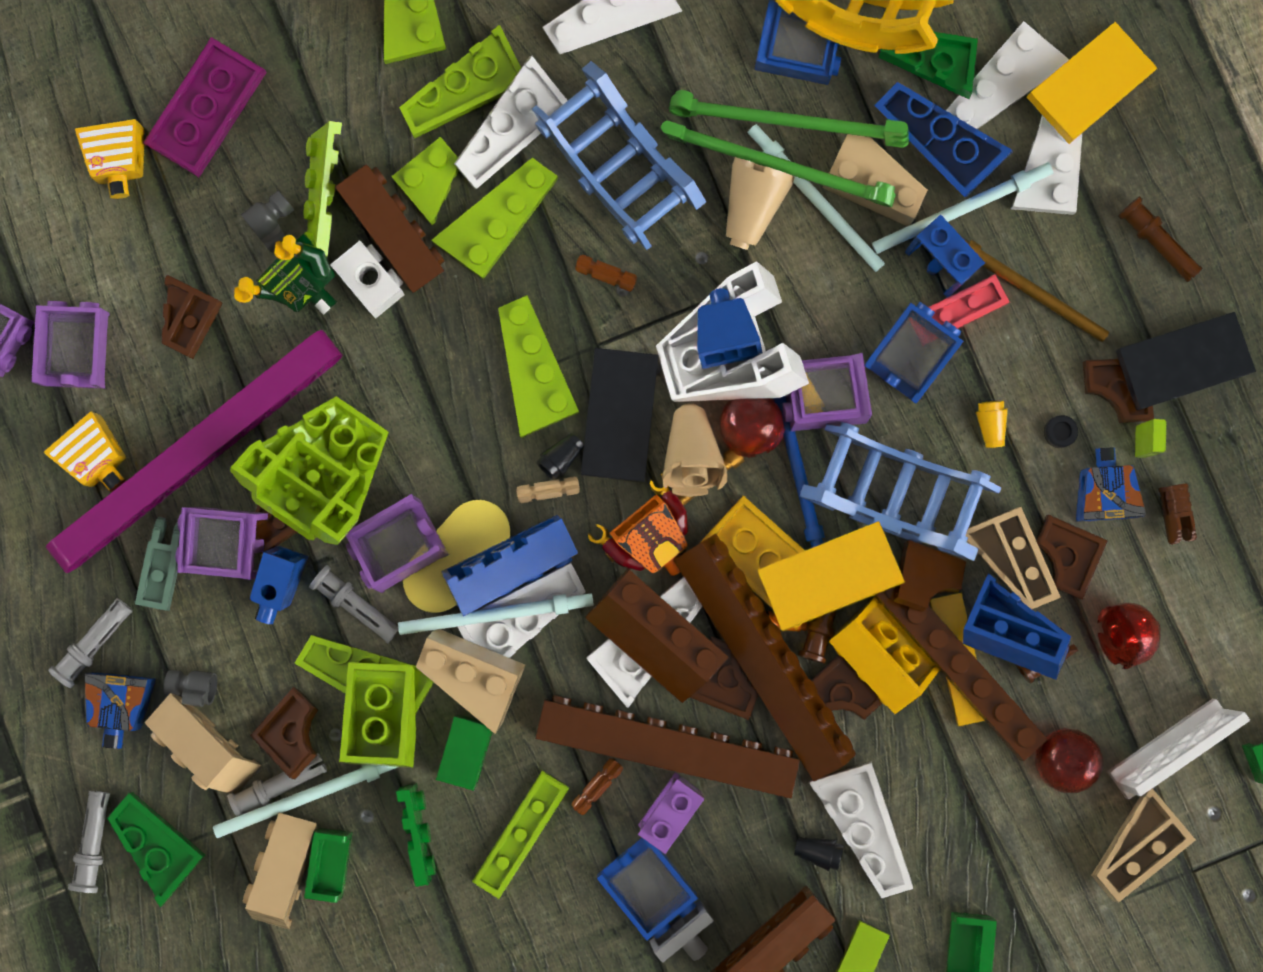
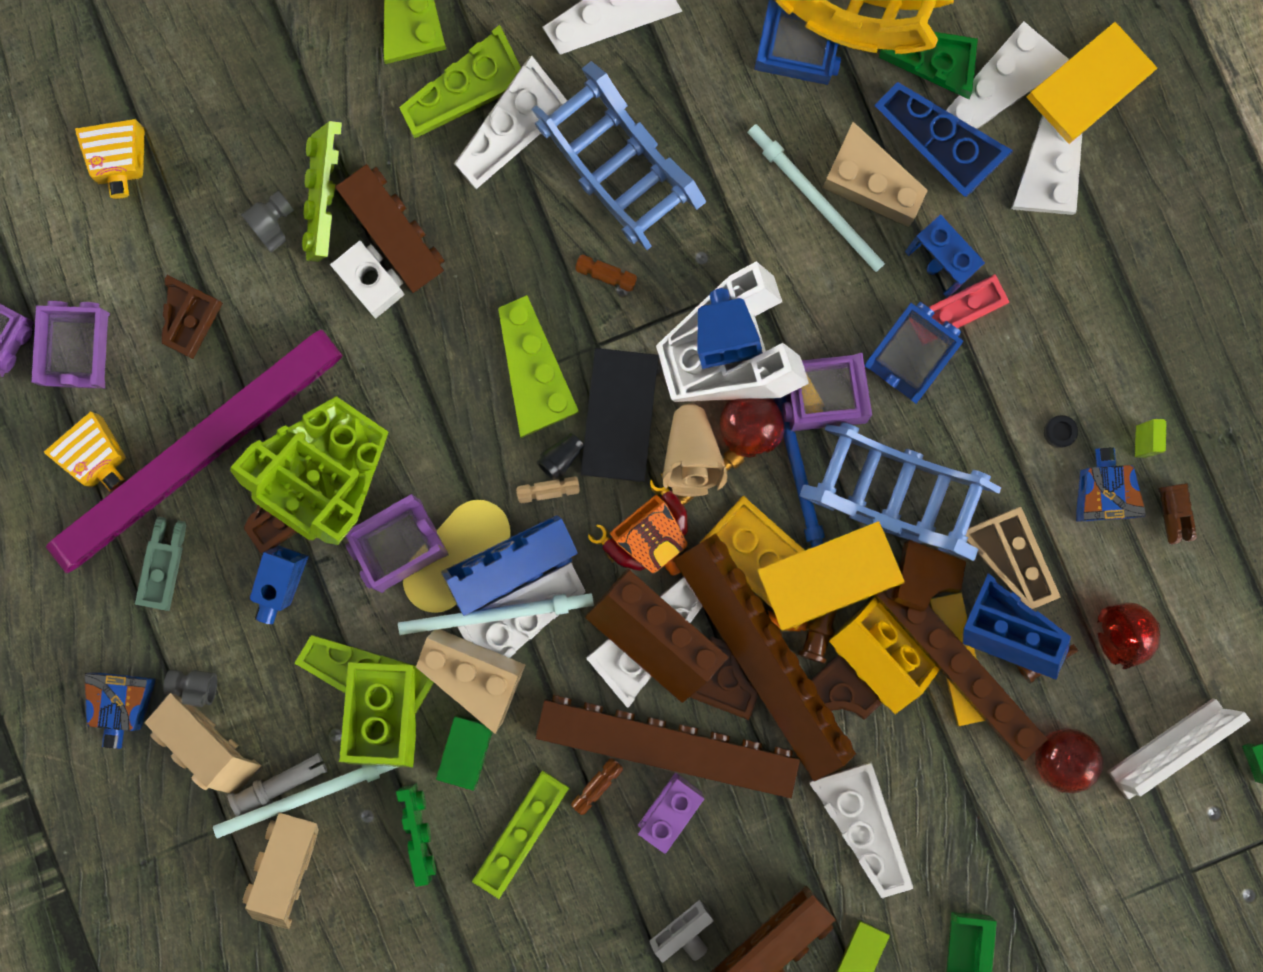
light grey pin [48,598,133,688] -> none
light grey pin [68,791,110,893] -> none
green wing [107,792,205,907] -> none
magenta tile [143,37,267,178] -> none
window [175,507,268,580] -> none
dark green torso [234,234,337,315] -> none
reddish brown tile [250,687,318,780] -> none
green panel [304,828,353,903] -> none
light grey pin [309,565,399,644] -> none
lime wing [392,137,459,225] -> none
lime wing [431,158,558,279] -> none
window [597,838,698,940] -> none
bright green hinge [661,121,896,207] -> none
bright green hinge [668,90,909,148] -> none
tan cone [726,157,795,250] -> none
black cone [794,836,844,871] -> none
light aqua bar [871,162,1053,254] -> none
pearl gold bar [963,238,1109,342] -> none
yellow cone [976,400,1008,448] -> none
reddish brown tile [1036,514,1108,600] -> none
reddish brown tile [1083,359,1154,423] -> none
tan wedge [1091,788,1196,903] -> none
black tile [1115,312,1256,411] -> none
reddish brown pin [1118,196,1203,282] -> none

